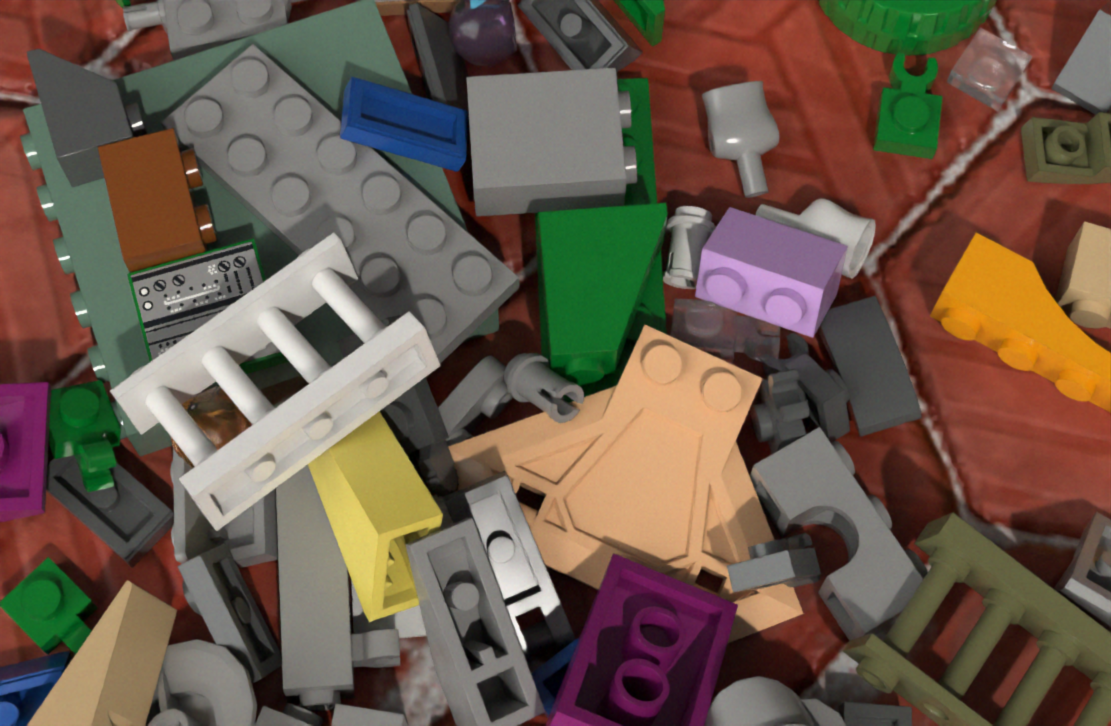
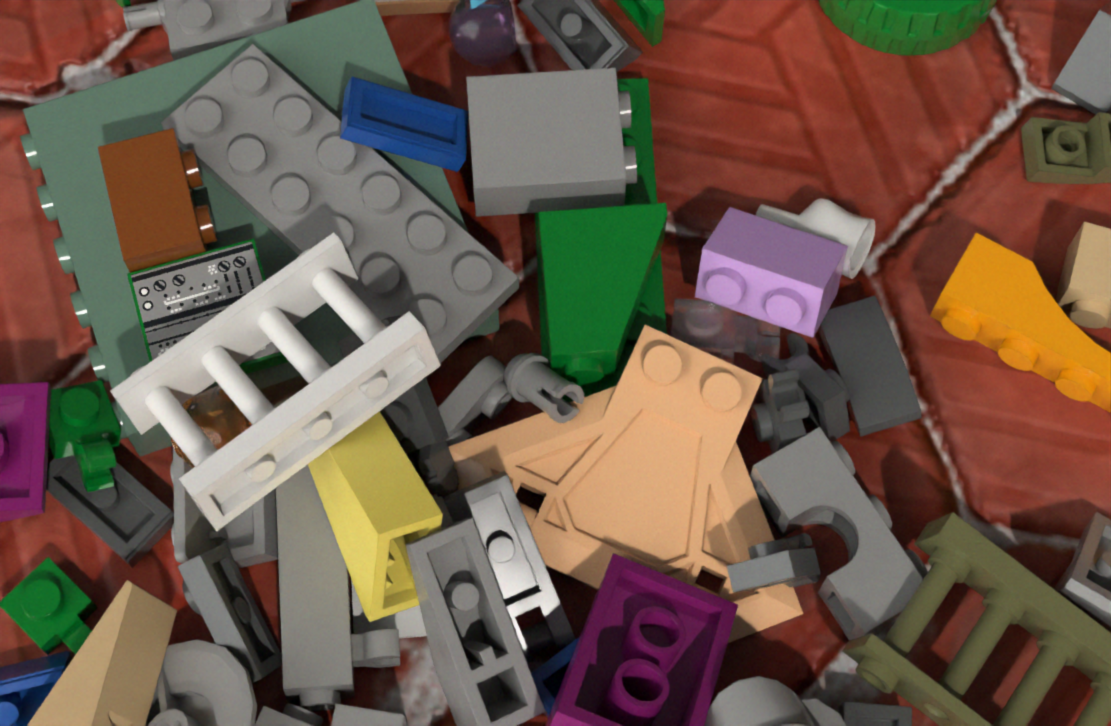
dark grey slope [26,49,148,188] -> none
dark grey slope [407,3,470,130] -> none
white pin [663,206,716,289] -> none
light grey piece [702,81,780,198] -> none
green plate [873,53,943,159] -> none
clear plate [947,27,1033,111] -> none

